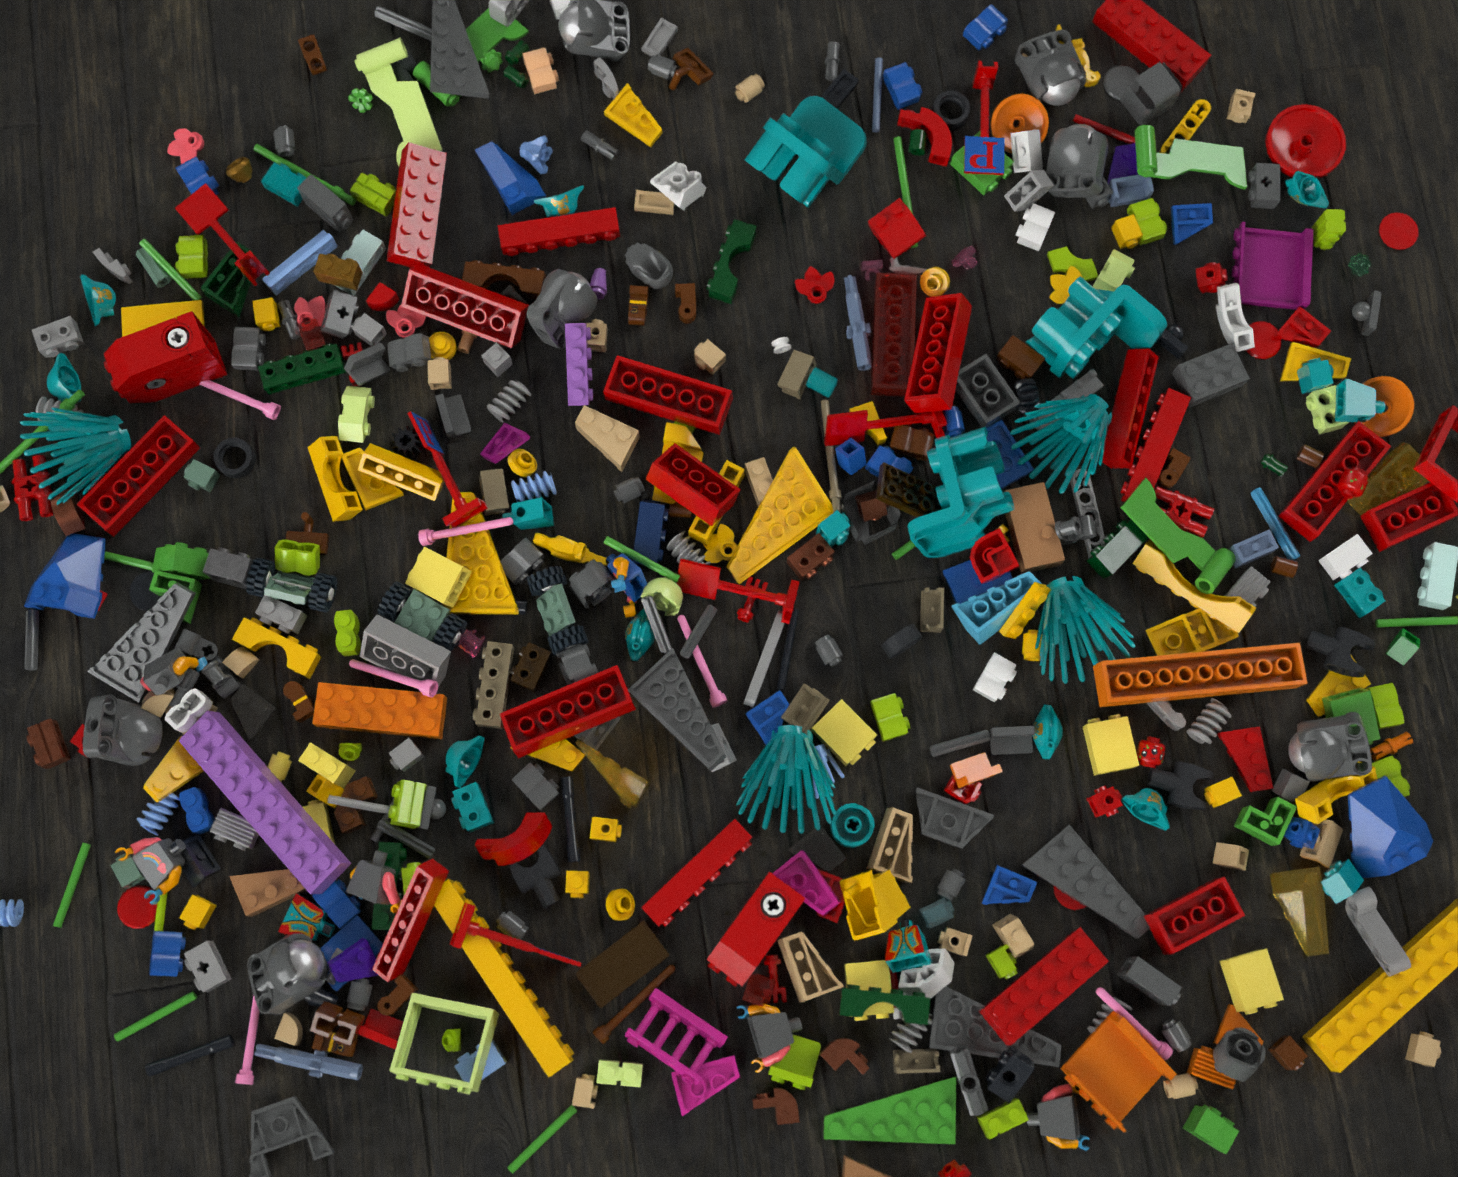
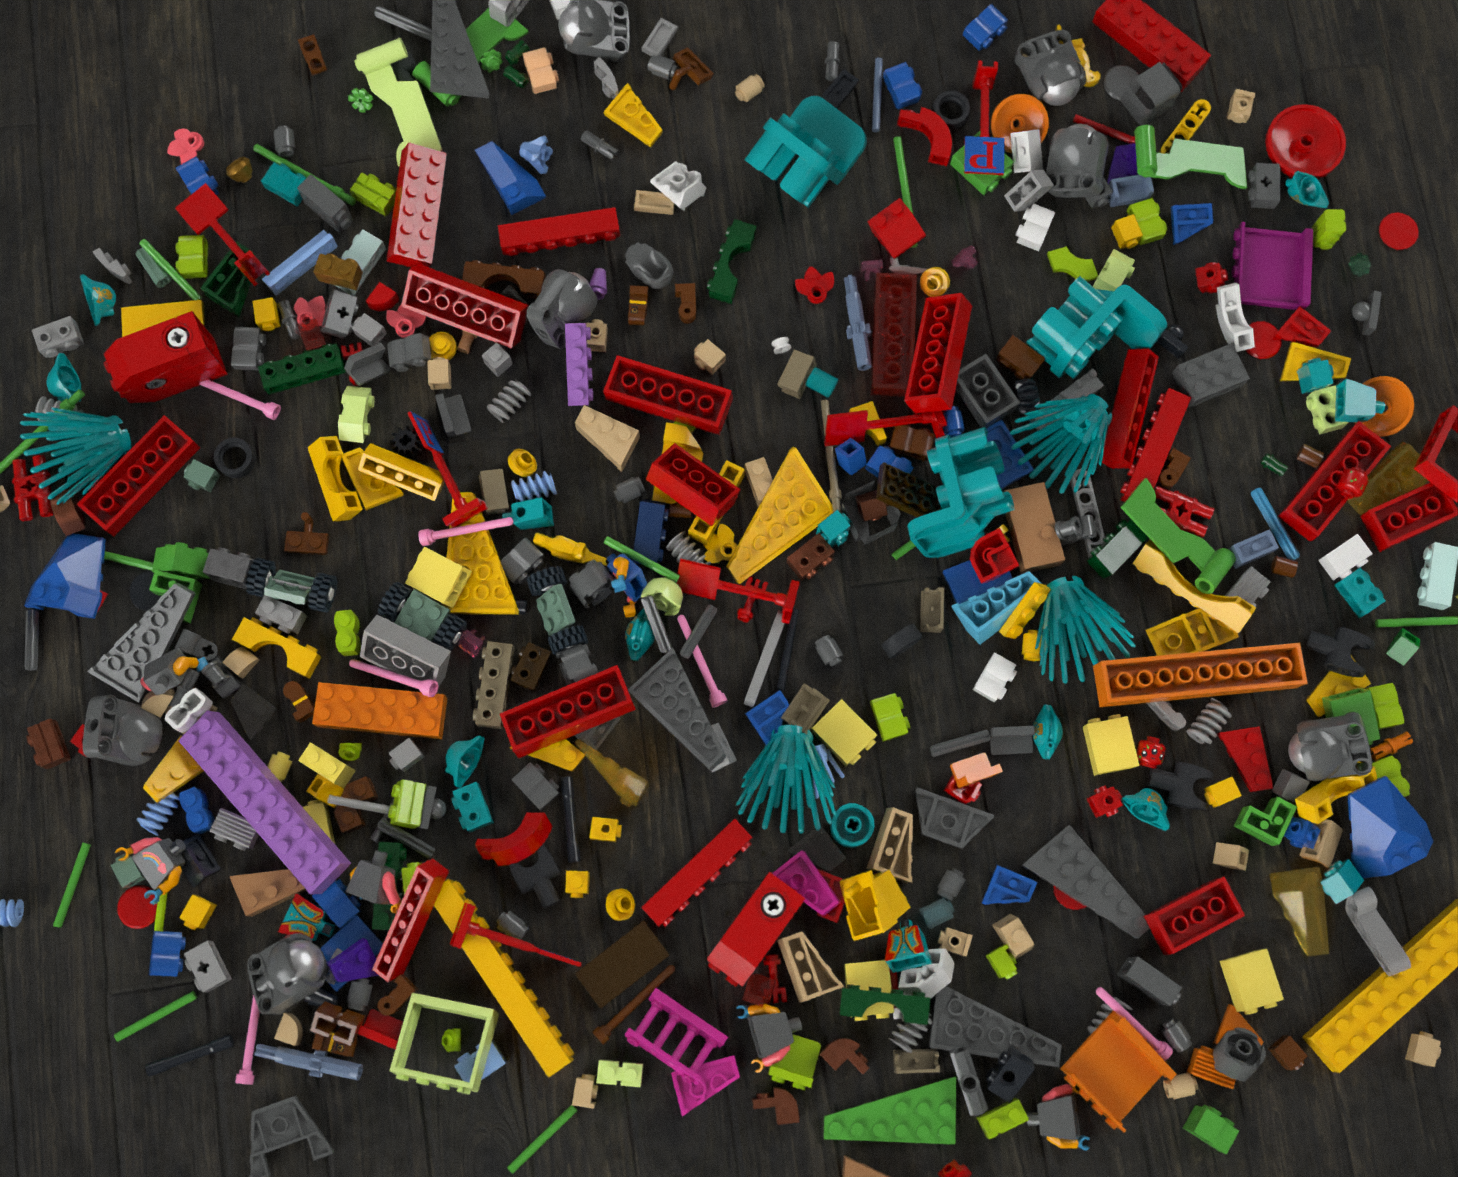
lime brick [274,540,320,576] -> none
magenta wing [480,423,530,464] -> none
teal hat [534,185,584,217] -> none
dark green piece [908,129,927,156] -> none
red brick [979,927,1109,1046] -> none
yellow plate [1049,266,1082,304] -> none

